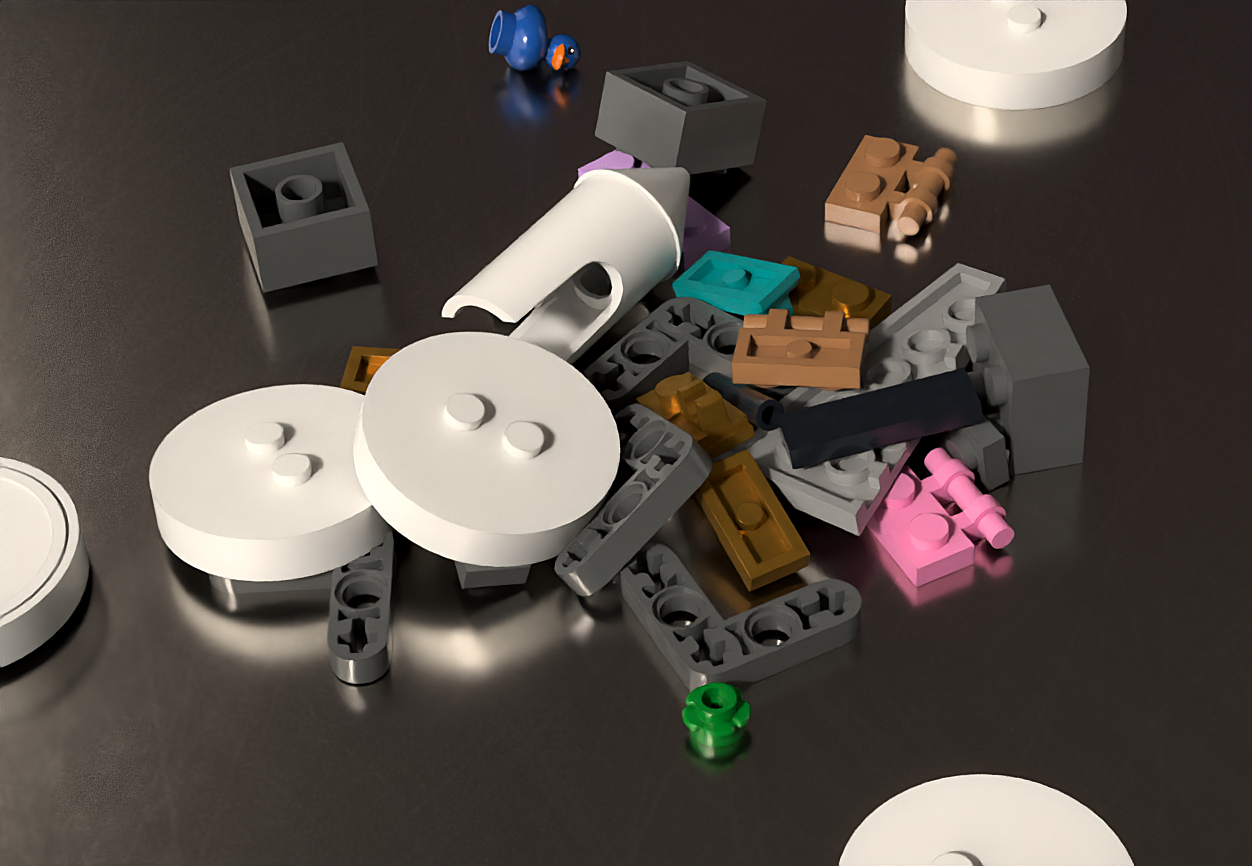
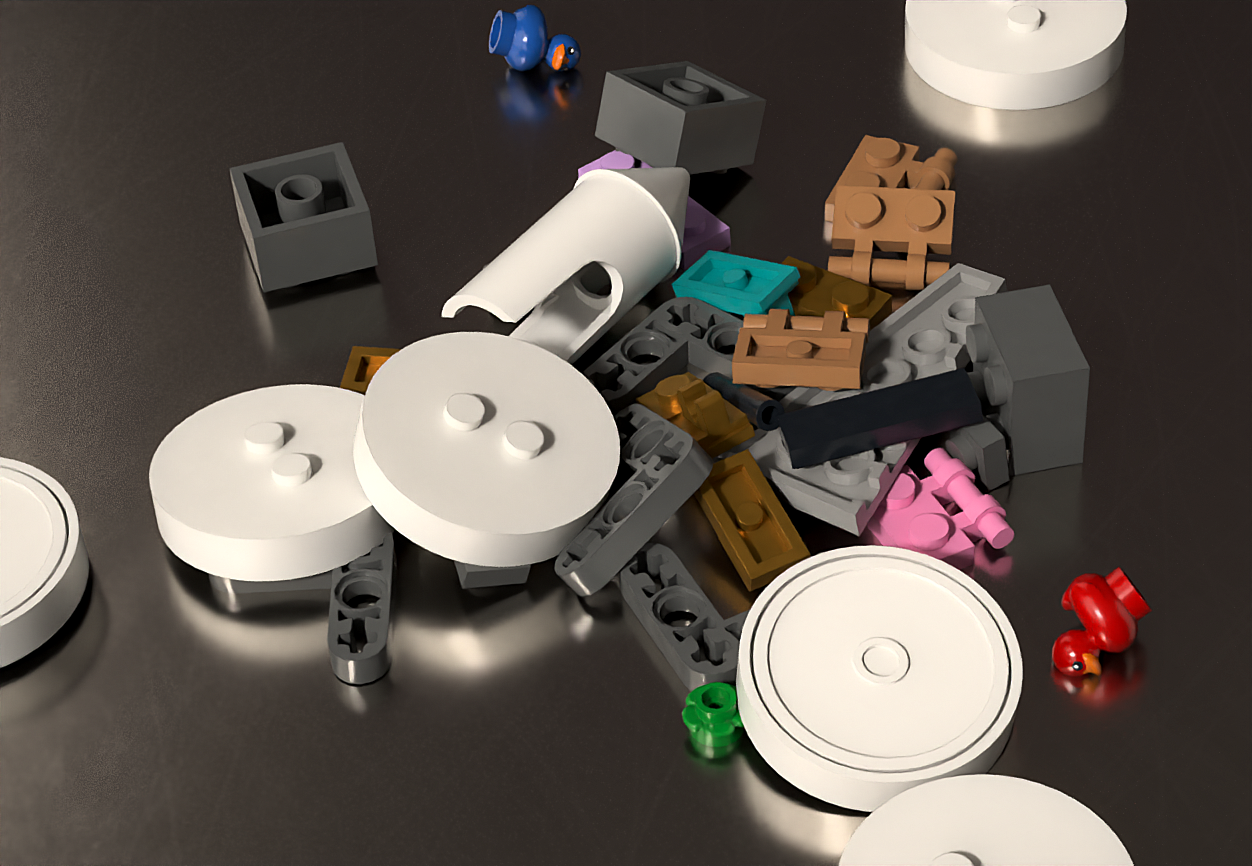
none -> white brick [736,545,1023,812]
none -> medium nougat plate [828,185,956,291]
none -> red animal [1052,566,1153,676]

